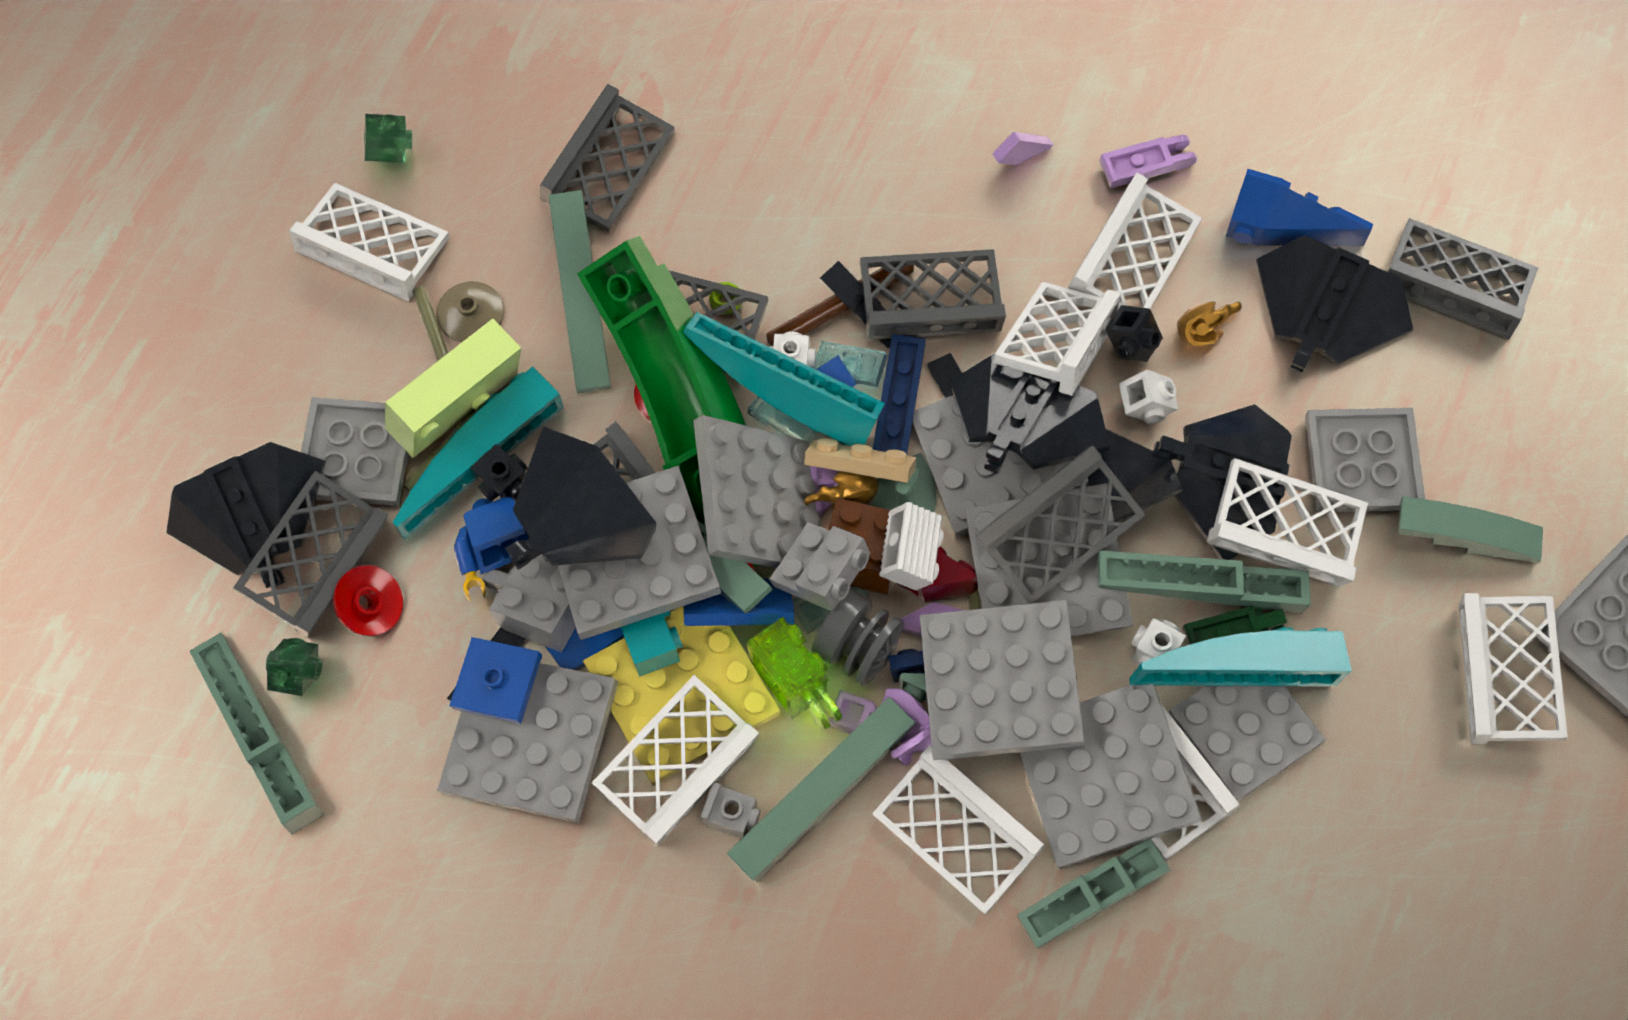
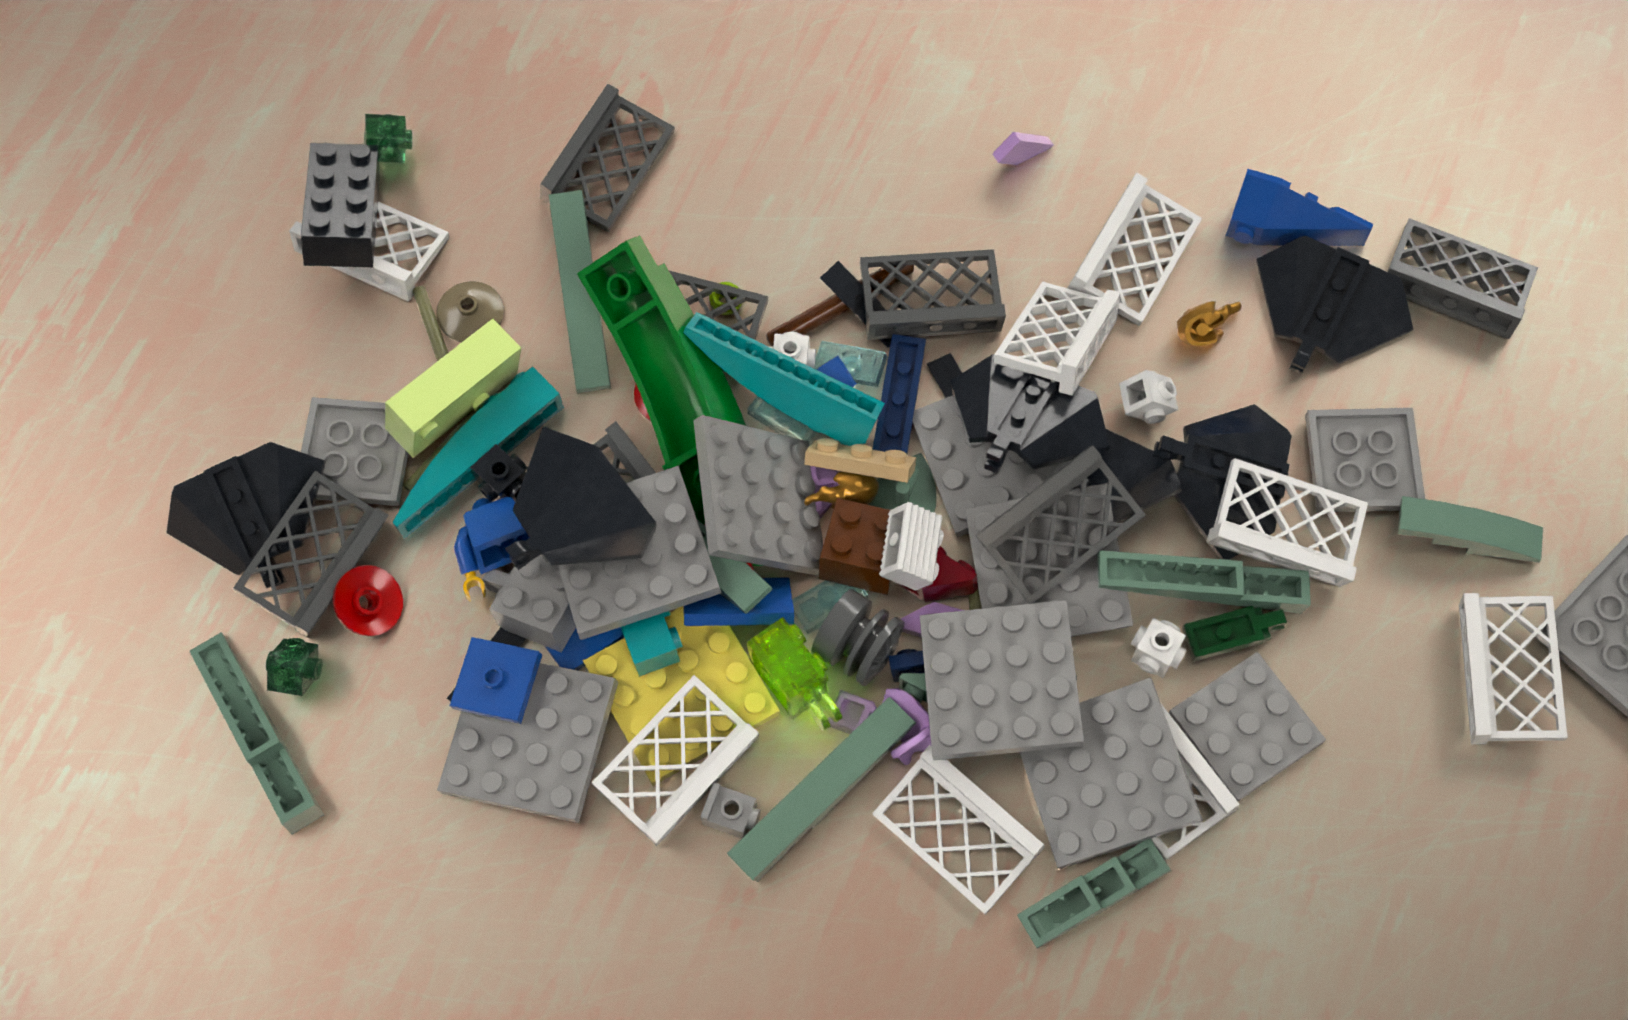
light grey plate [770,522,871,612] -> none
lavender hinge [1100,134,1197,188] -> none
black brick [1105,305,1163,362] -> none
slope [1129,627,1352,687] -> none
none -> brick [301,143,380,268]

